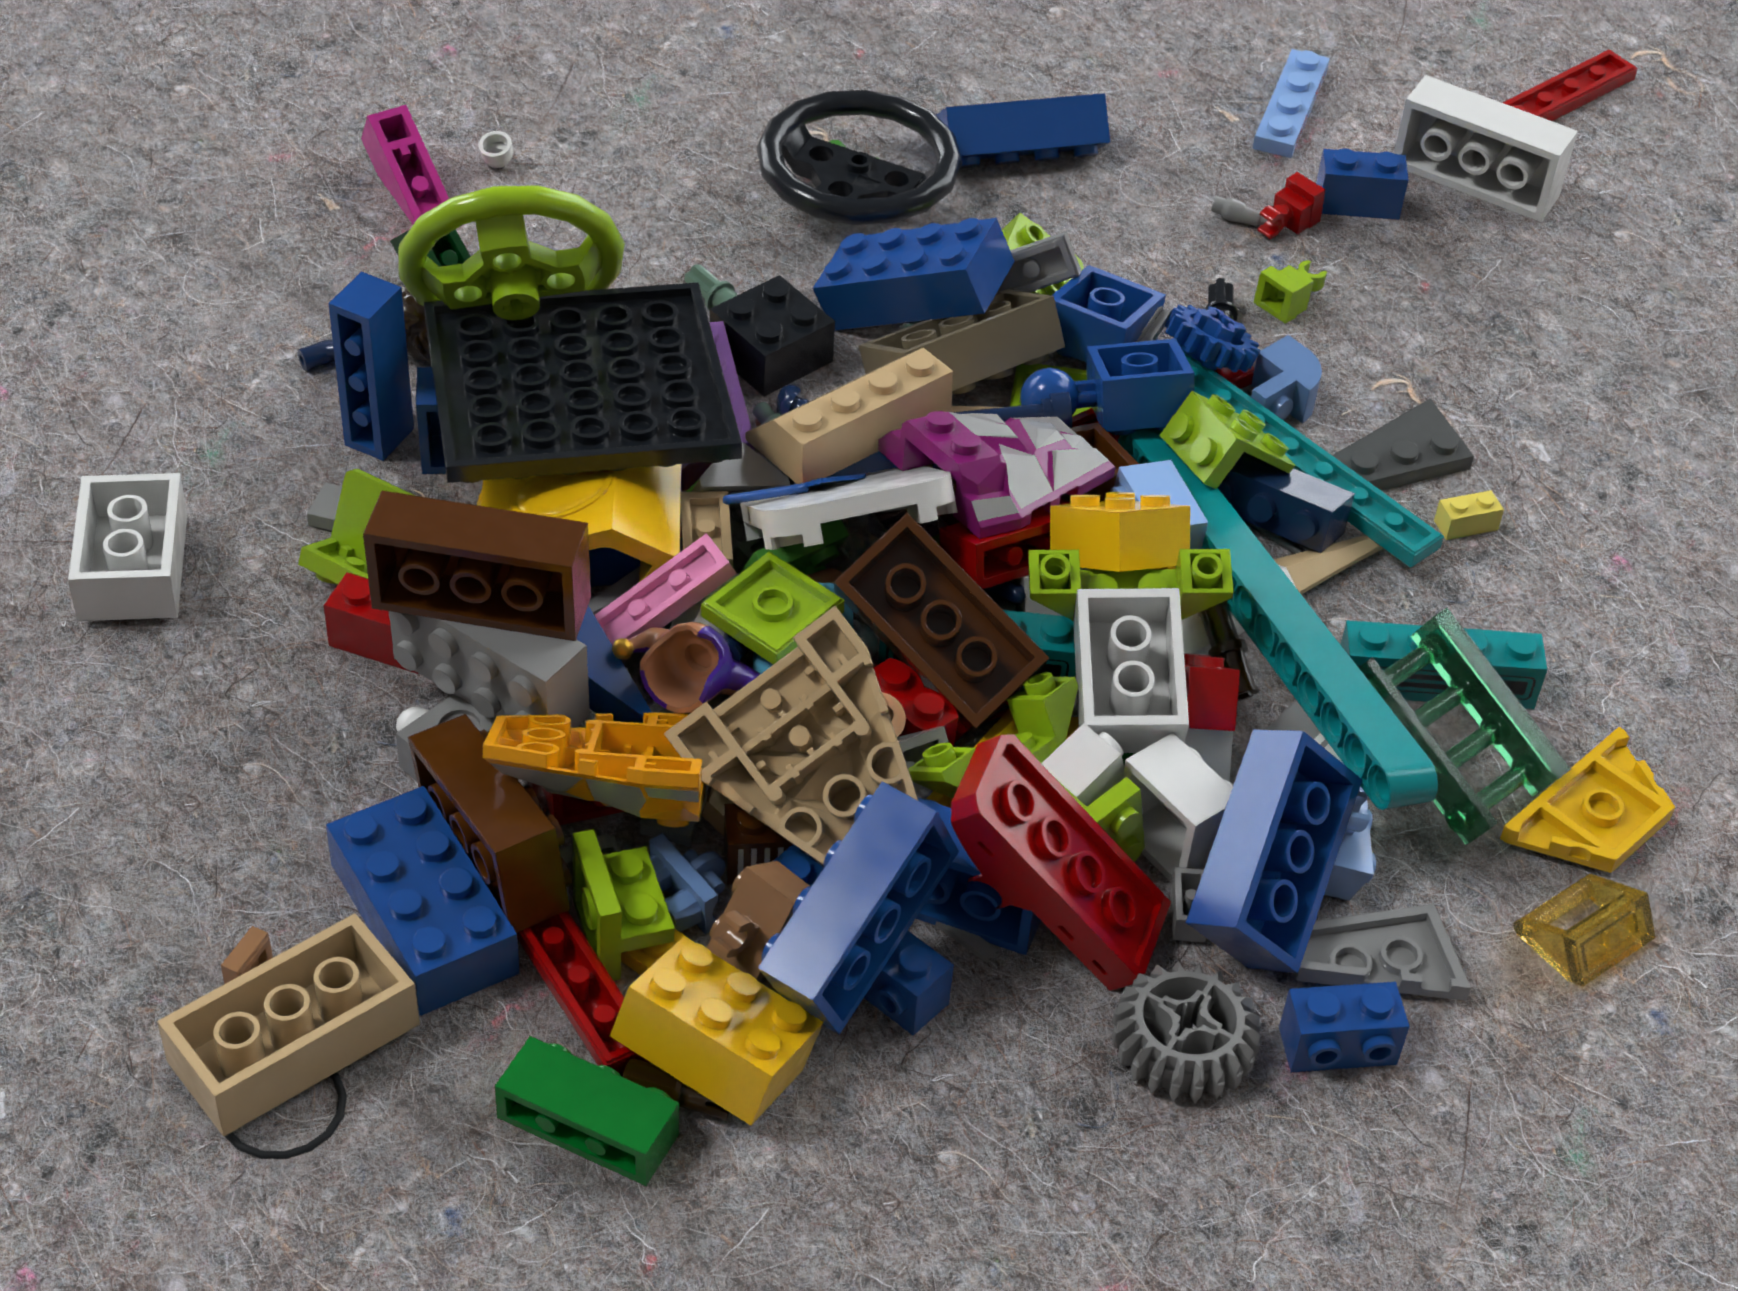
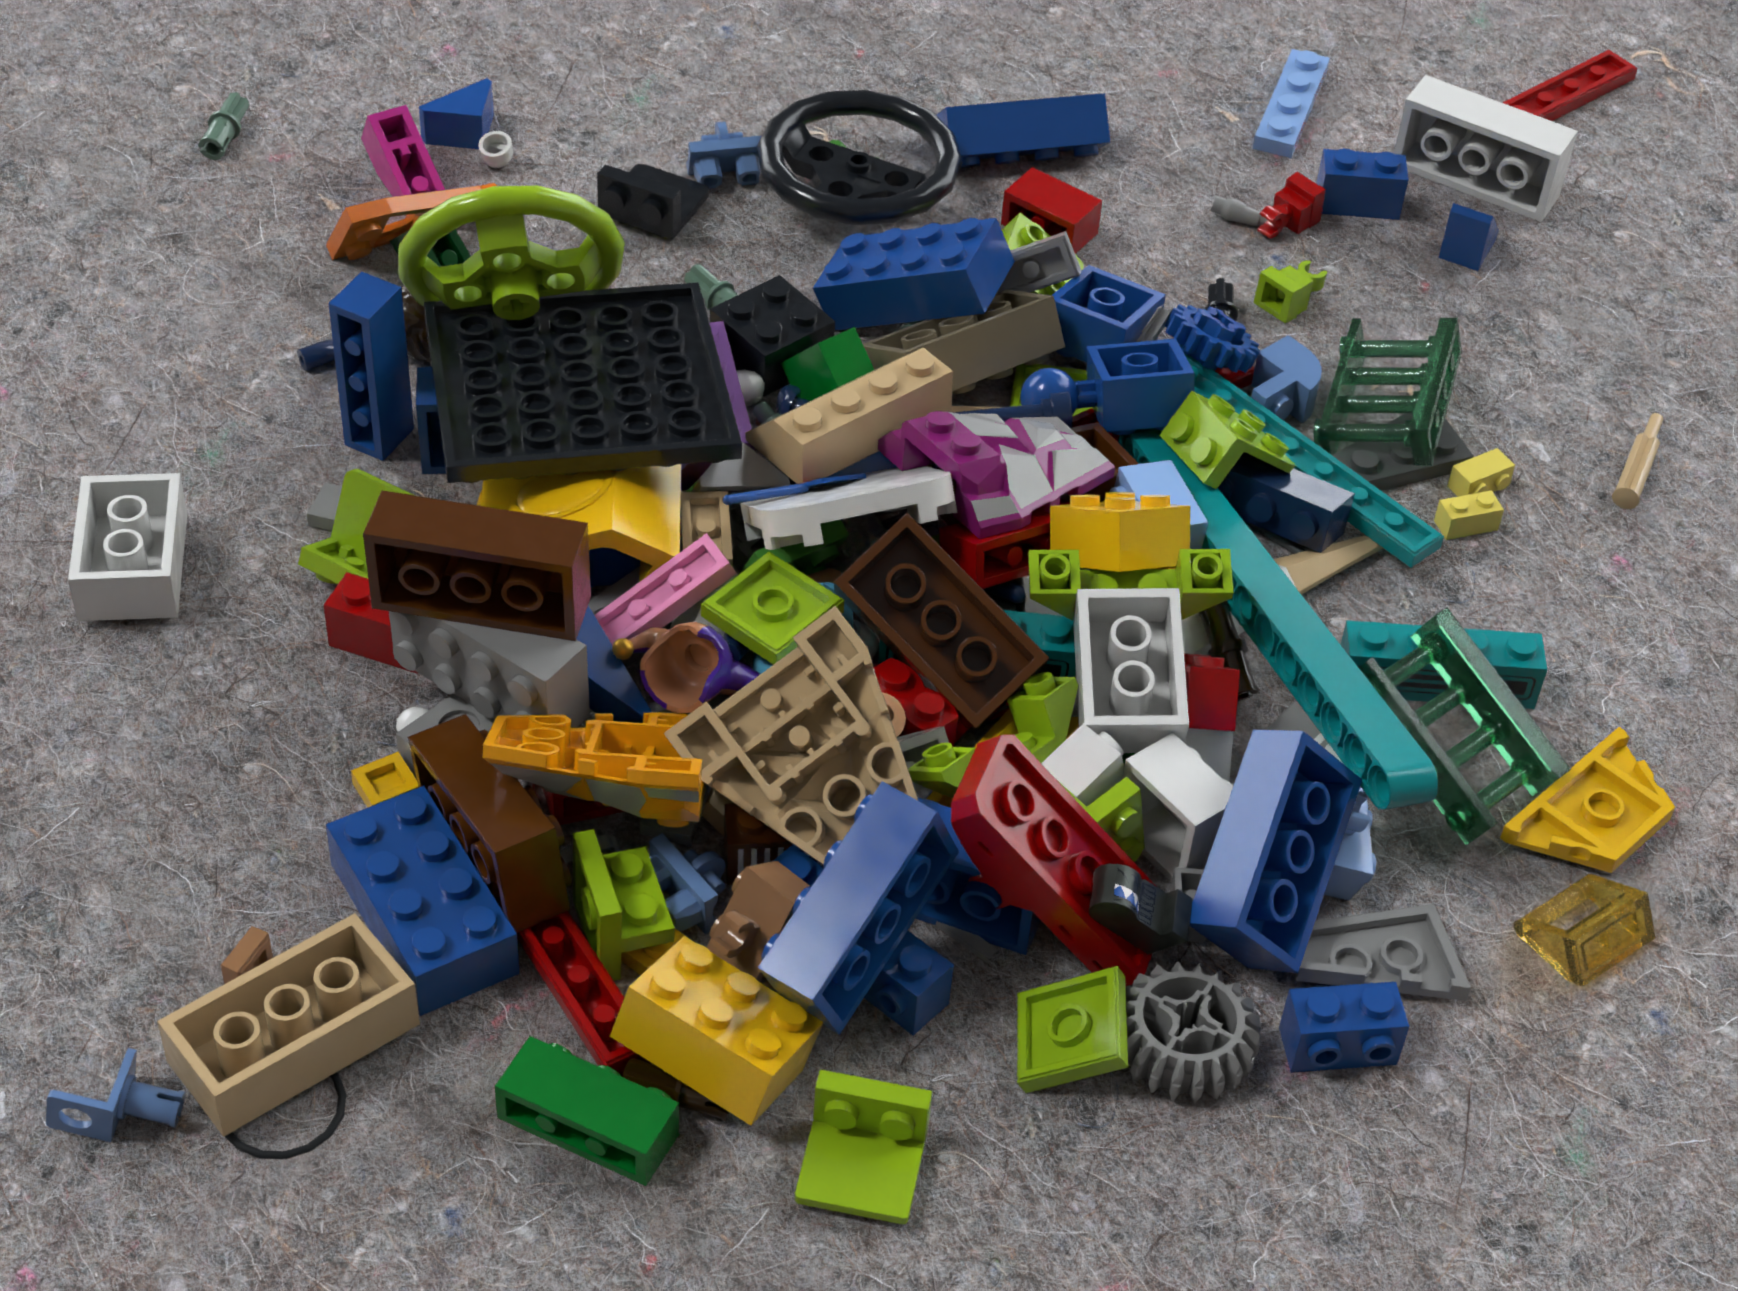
none -> medium blue bracket [46,1048,186,1142]
none -> sand green axle [198,92,249,160]
none -> orange plate [326,183,497,260]
none -> yellow plate [351,751,418,808]
none -> blue slope [419,78,494,149]
none -> black bracket [597,164,709,240]
none -> medium blue hips [686,122,761,189]
none -> white hinge [736,370,765,406]
none -> green brick [781,327,875,401]
none -> lime bracket [795,1069,932,1224]
none -> red brick [1001,167,1103,254]
none -> lime tile [1017,966,1128,1093]
none -> pearl dark grey leg [1088,864,1192,954]
none -> clear green fence [1313,318,1462,466]
none -> blue slope [1439,203,1499,271]
none -> light yellow piece [1447,448,1515,497]
none -> tan axle [1612,413,1663,509]

